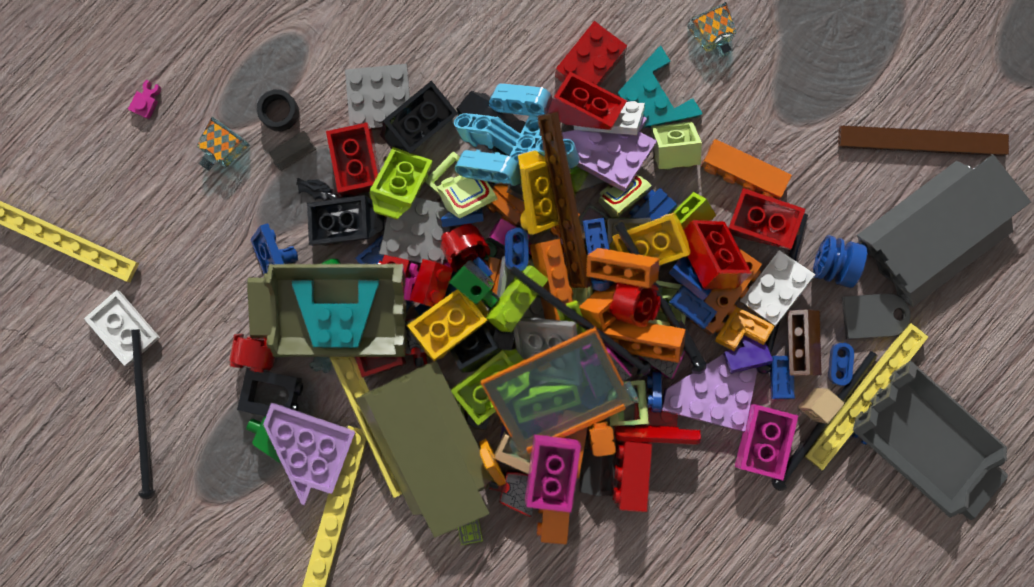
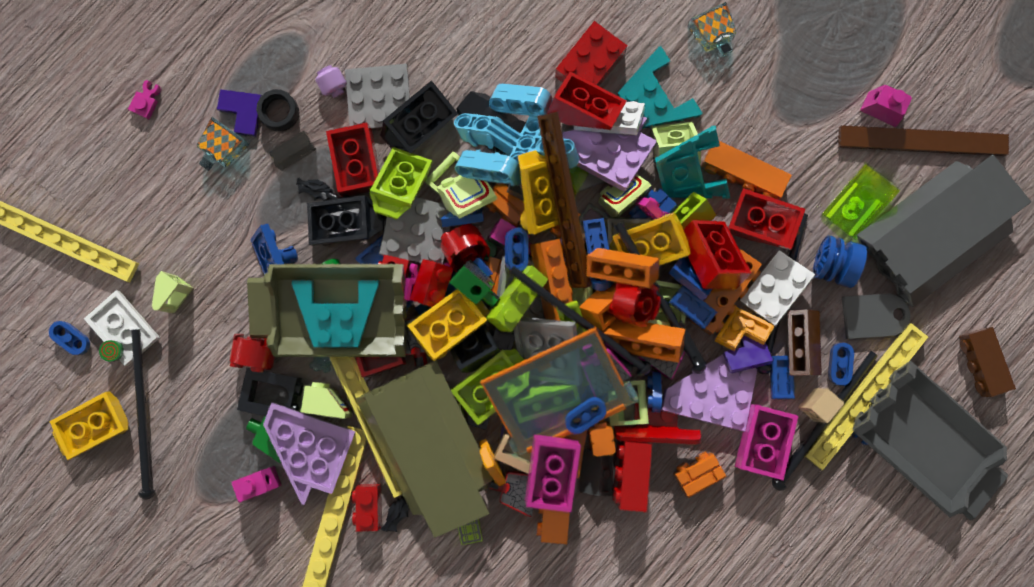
none -> blue plate [49,321,90,355]
none -> yellow slope [49,391,129,460]
none -> green tile [99,340,124,362]
none -> yellowish green tile [152,271,193,313]
none -> dark purple tile [217,89,262,137]
none -> dark pink torso [232,466,282,503]
none -> yellowish green slope [301,382,353,418]
none -> lavender head [315,65,347,98]
none -> red brick [352,484,382,532]
none -> black piece [381,496,410,533]
none -> blue plate [565,397,606,434]
none -> dark pink plate [635,197,670,220]
none -> teal wing [655,125,730,199]
none -> orange brick [673,451,726,498]
none -> clear neon green slope [822,162,900,240]
none -> dark pink torso [860,85,912,127]
none -> reddish brown brick [959,327,1016,397]

